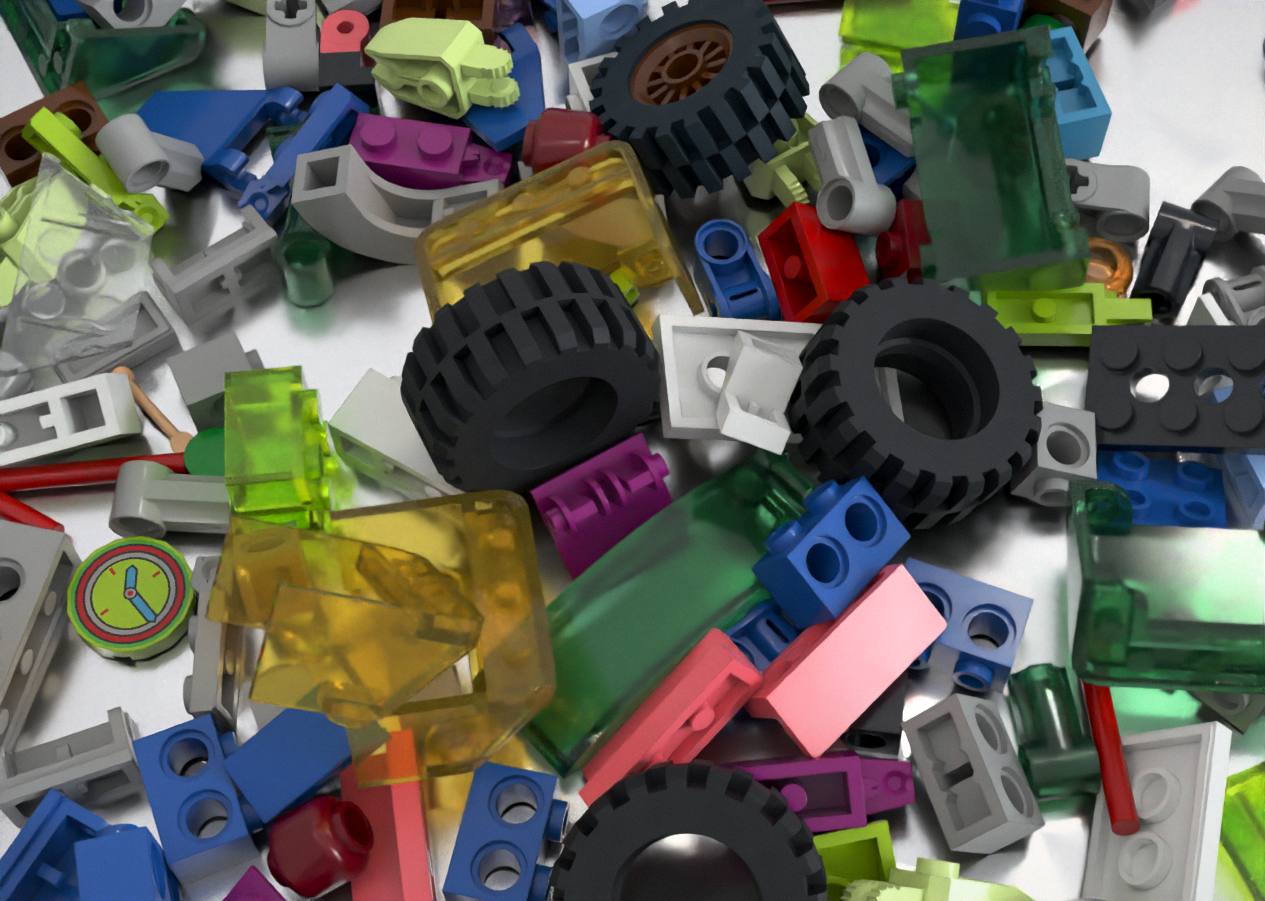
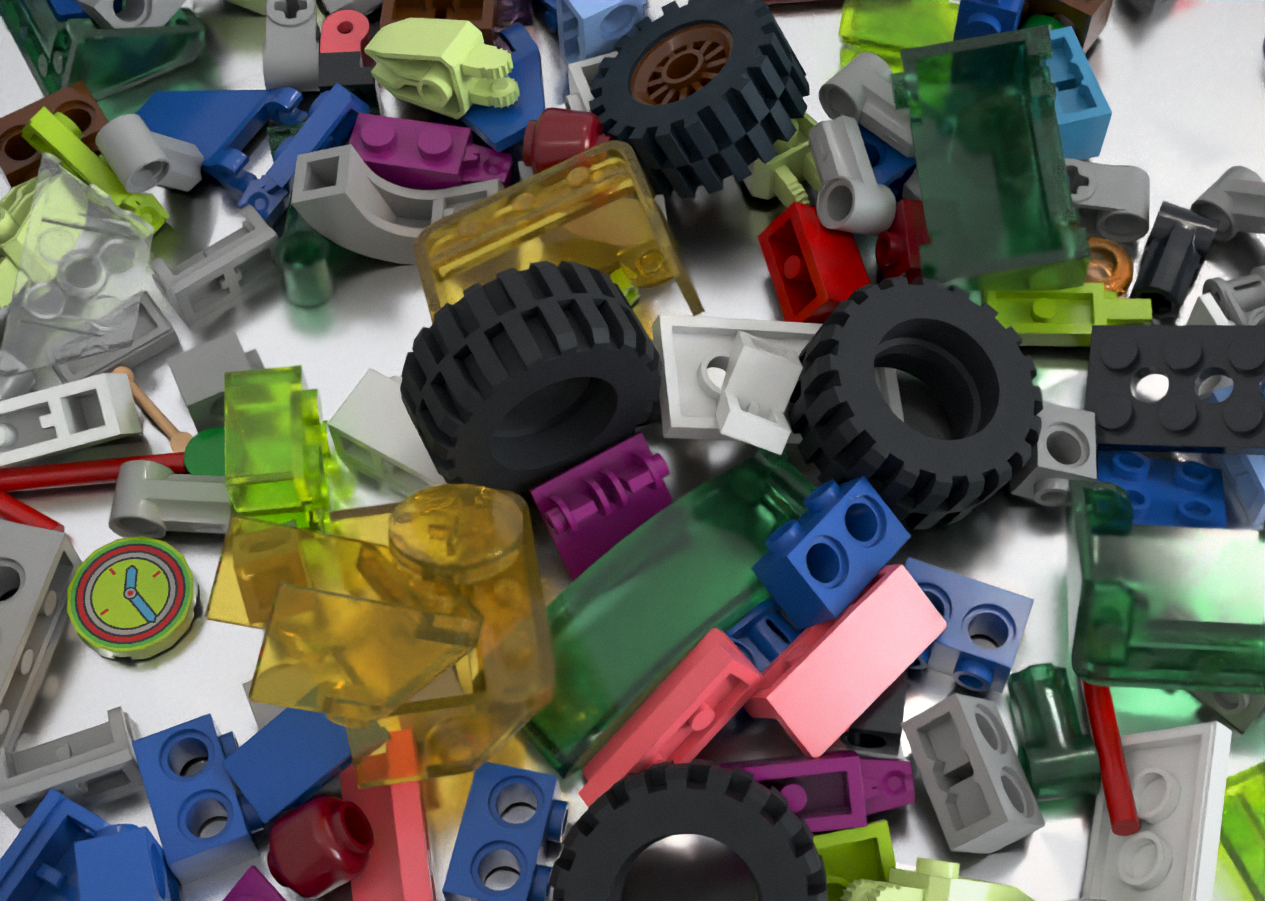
light grey hinge [183,554,244,734] -> none
blue piece [693,219,780,321] -> none
none -> clear yellow tile [388,484,523,584]

